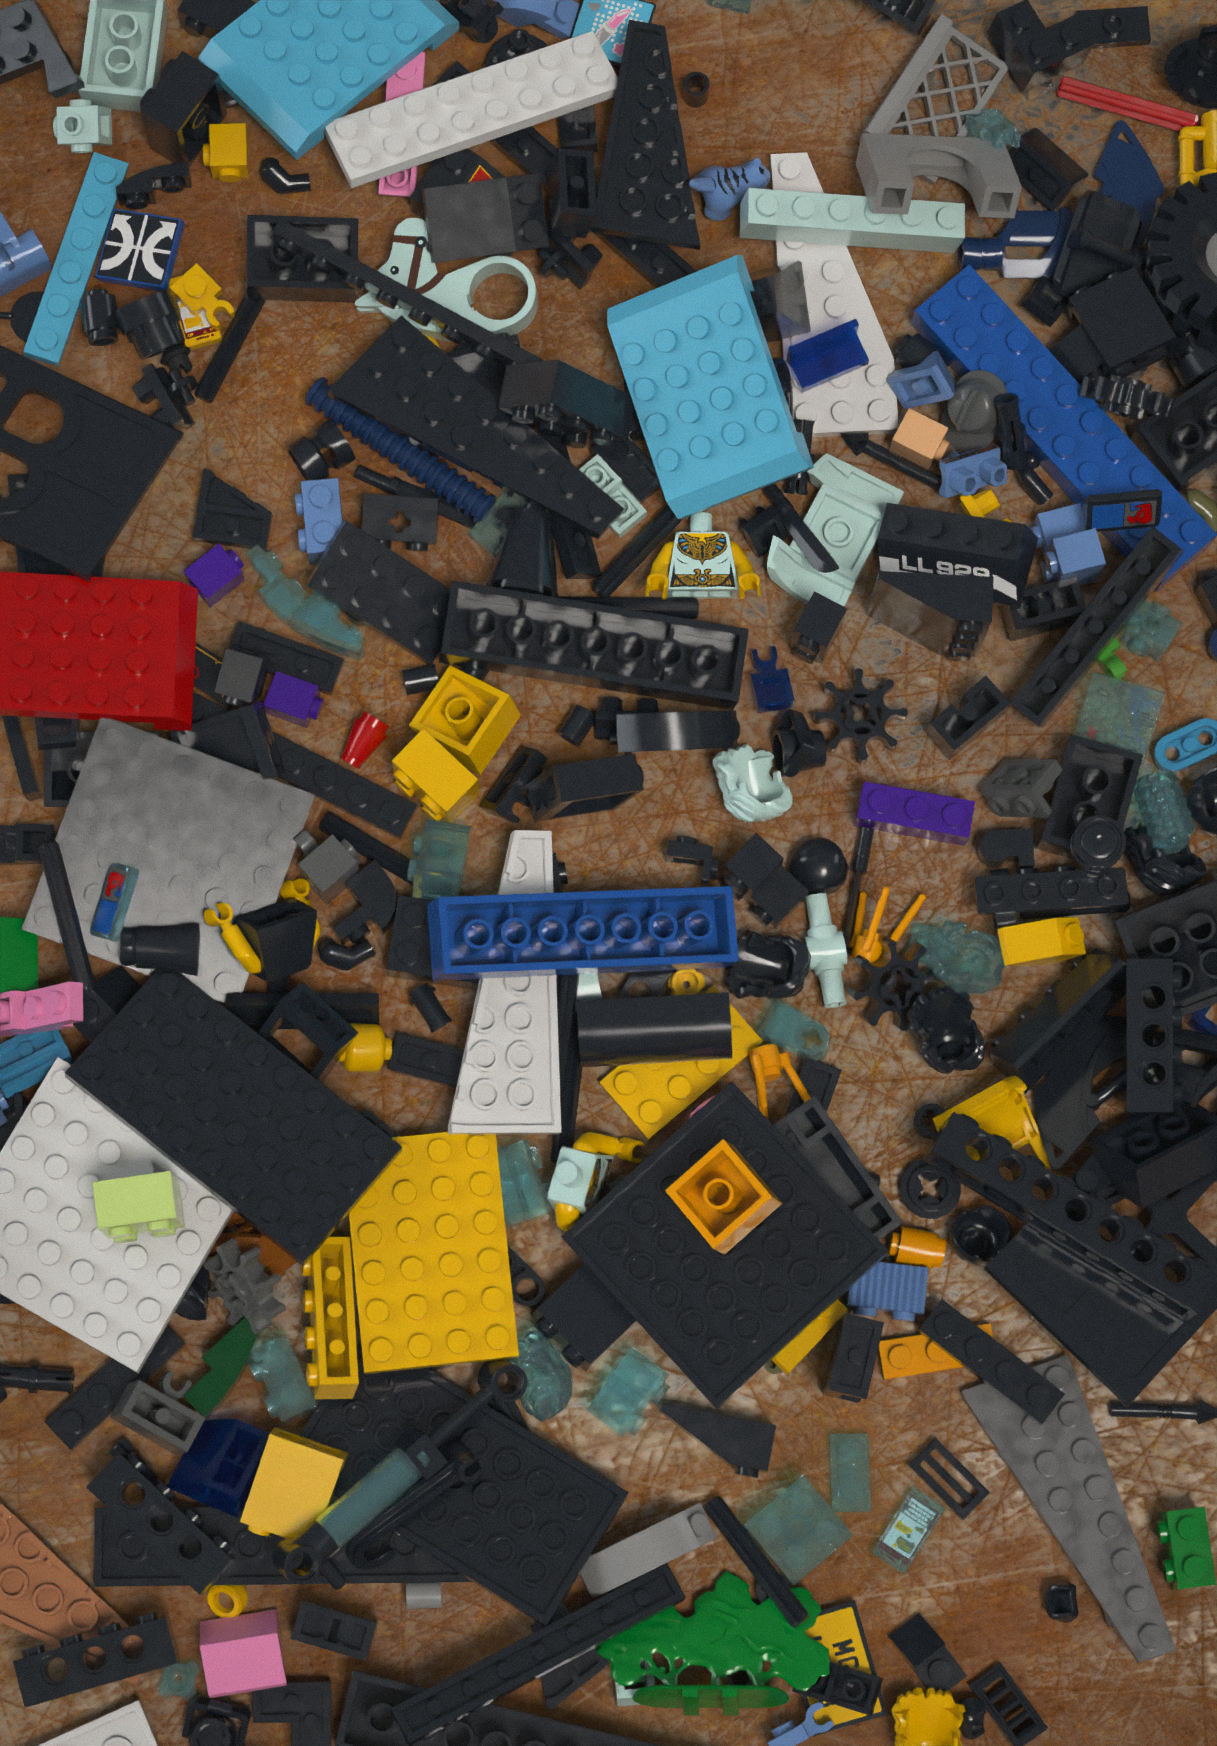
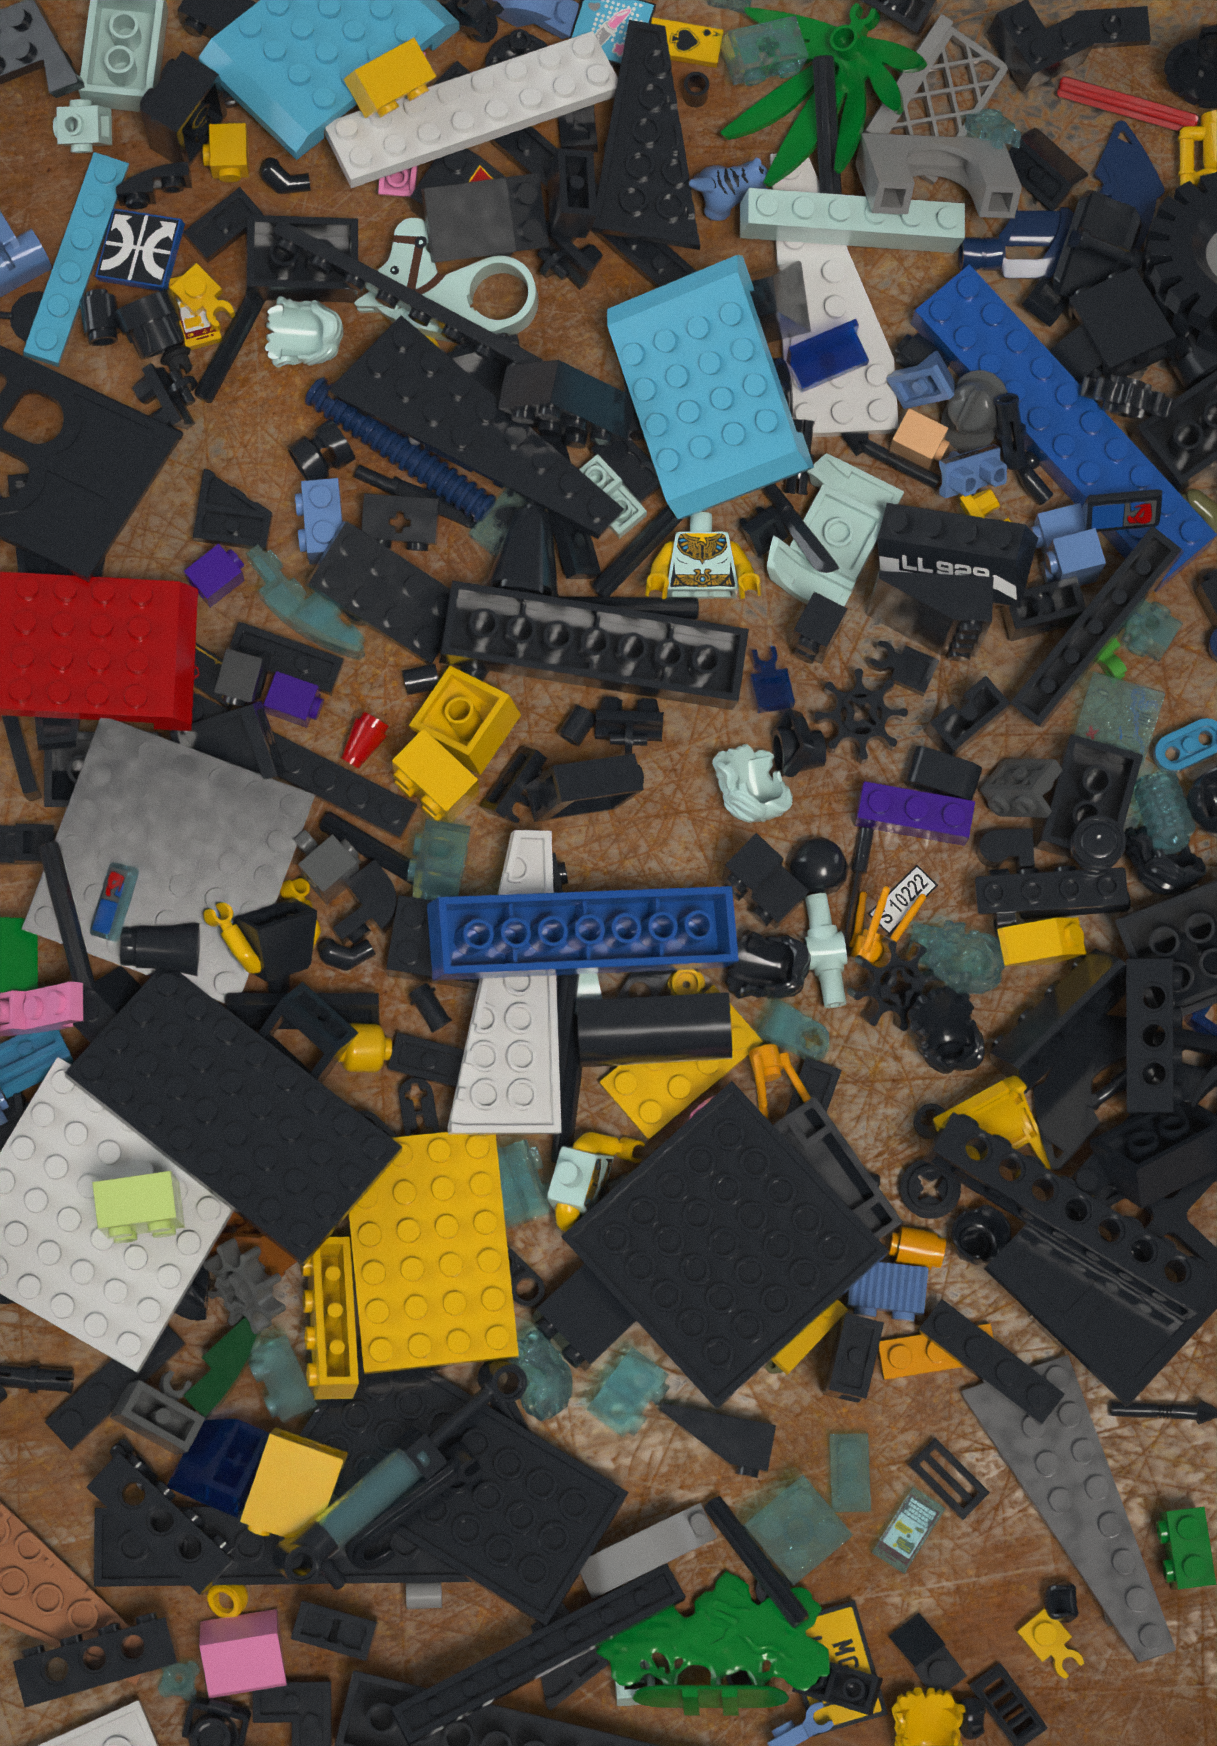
black arch [616,710,740,752] -> none
light orange brick [665,1139,782,1255] -> none
black bracket [666,836,719,887] -> none
none -> black plate [183,187,263,263]
none -> light aqua hair [265,296,343,367]
none -> yellow brick [343,38,437,118]
none -> black beam [399,1078,439,1136]
none -> yellow tile [651,17,724,68]
none -> clear light blue brick [720,16,808,86]
none -> green plant [721,3,927,187]
none -> black axle [813,55,842,195]
none -> black plate [868,641,939,697]
none -> white sticker [868,865,938,935]
none -> black beam [904,746,982,801]
none -> yellow plate [1016,1607,1084,1679]

